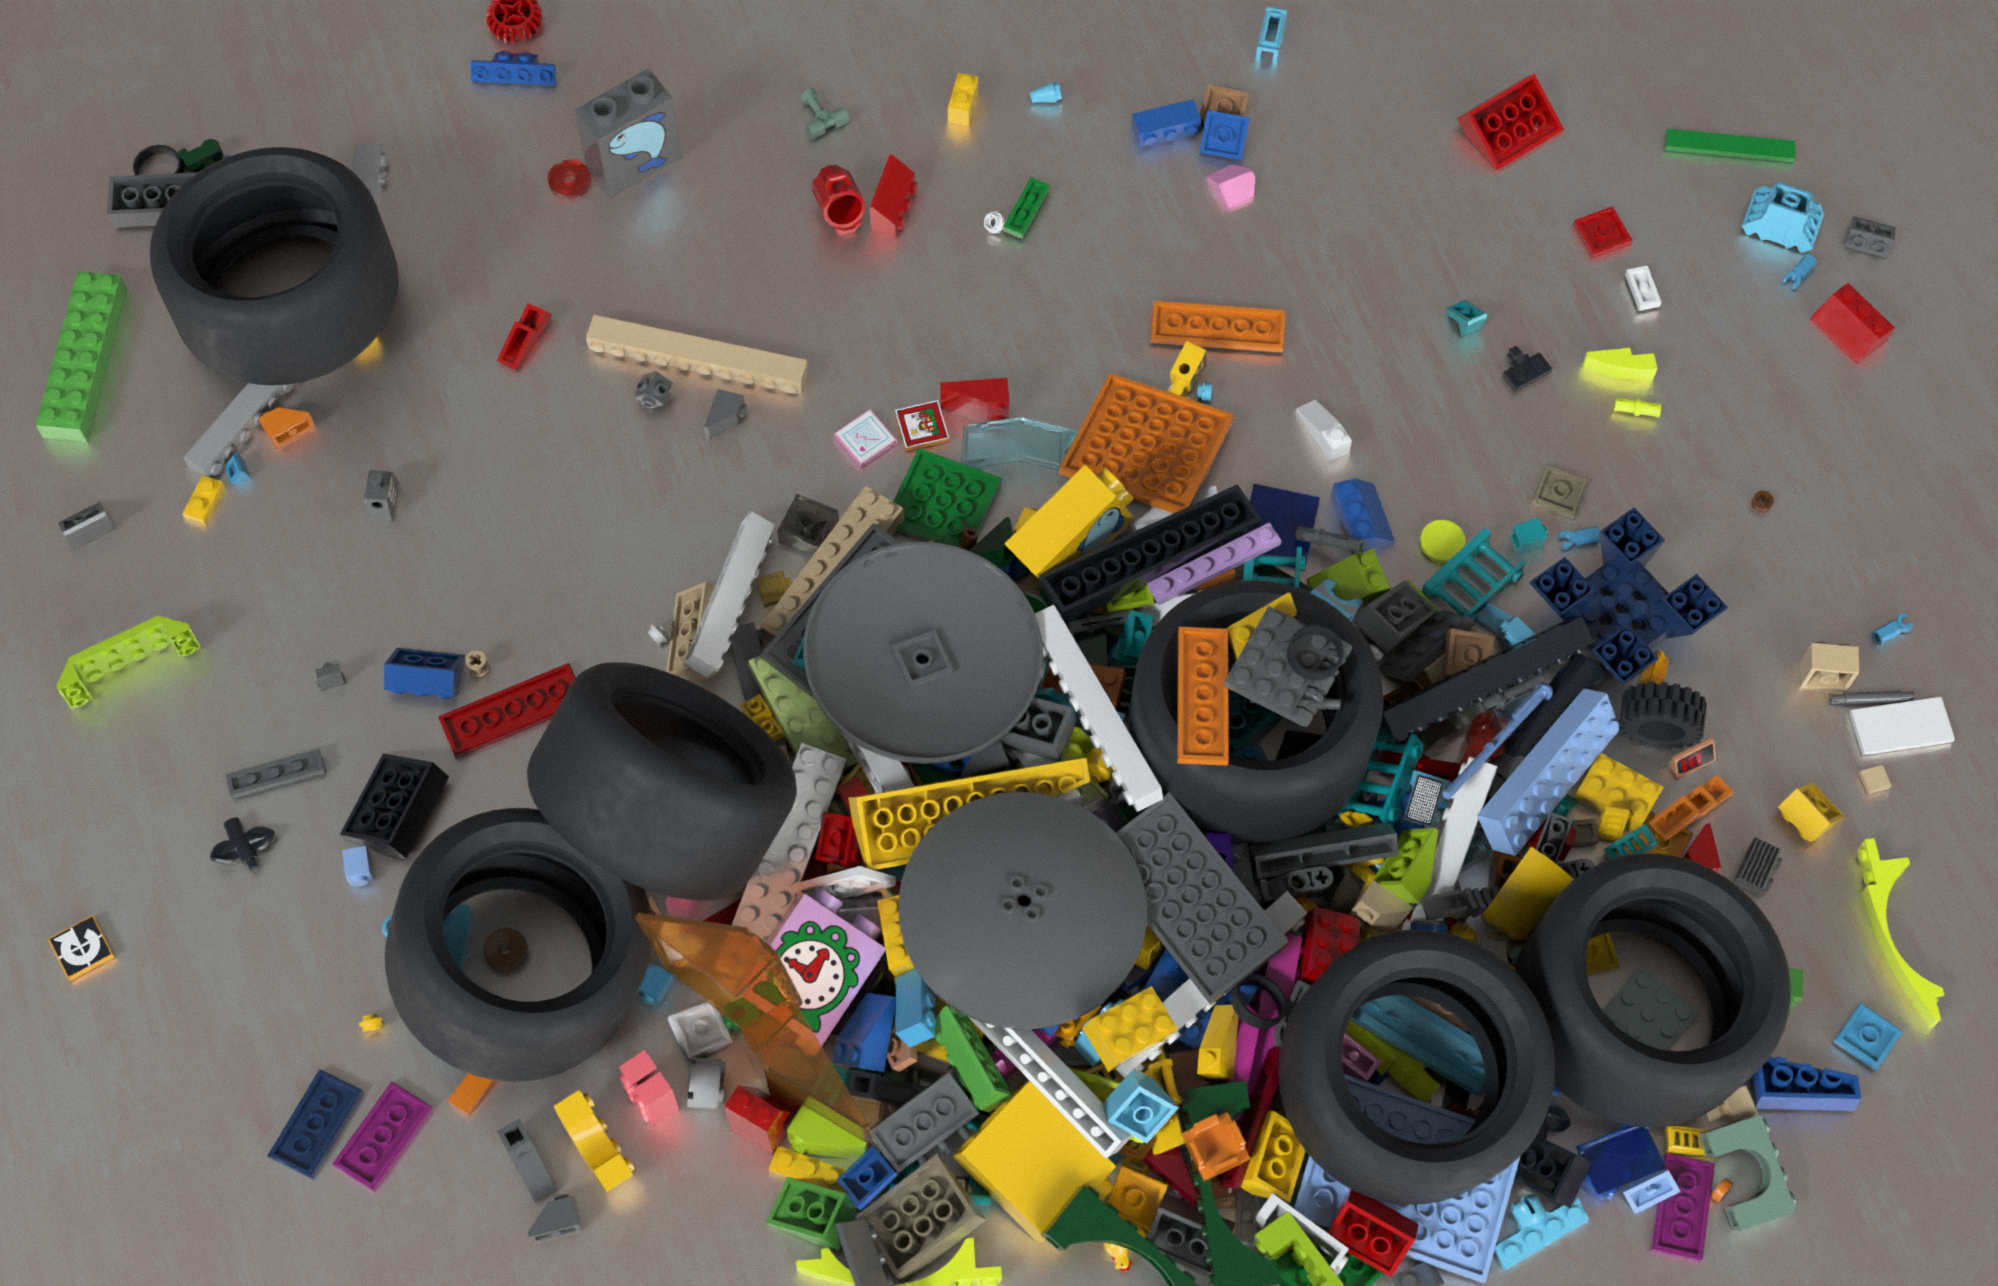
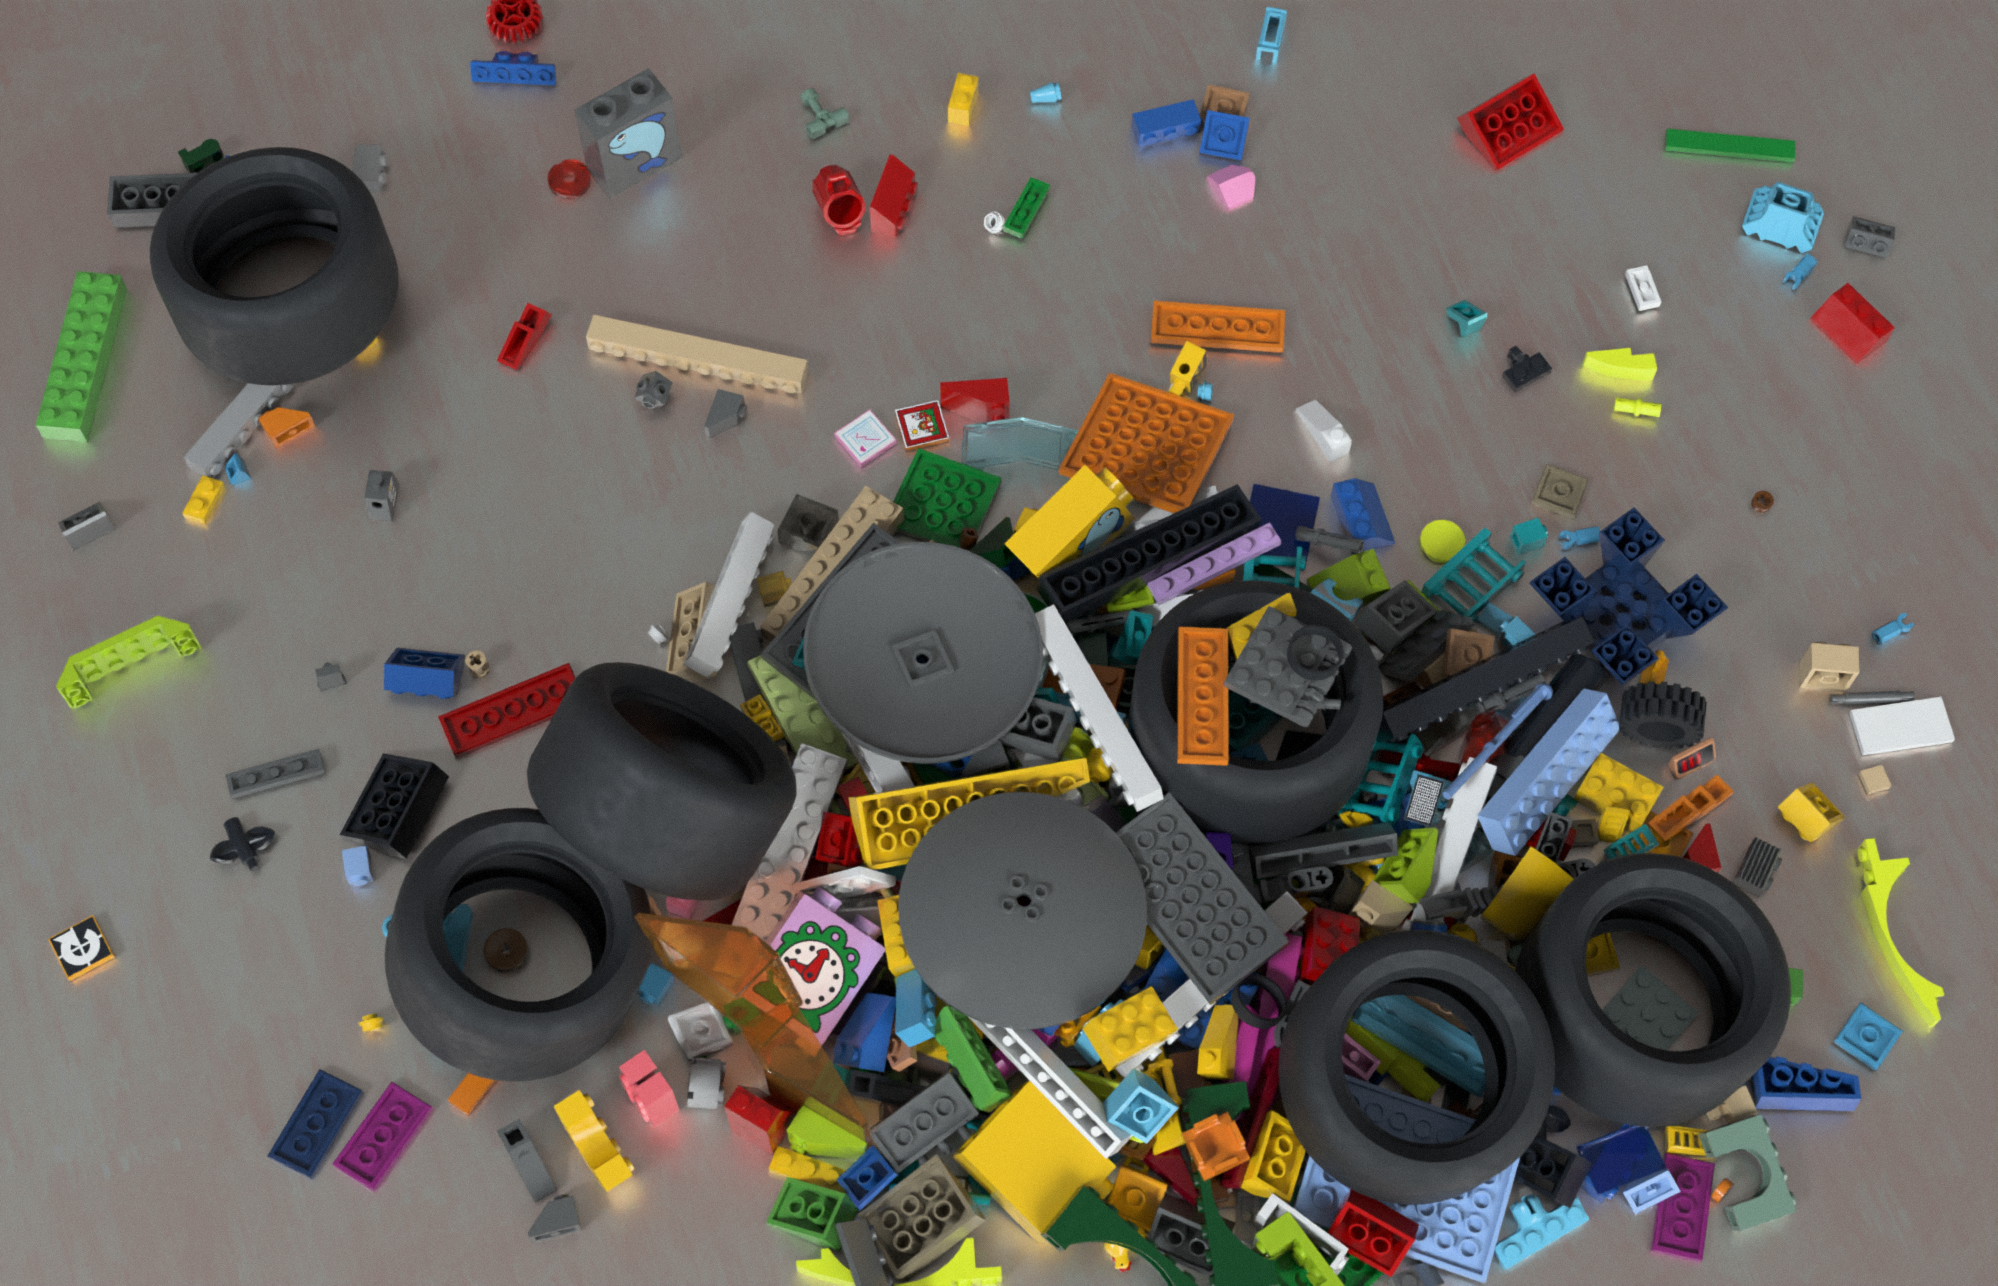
black tyre [133,145,184,175] -> none
red tile [1573,206,1633,259] -> none

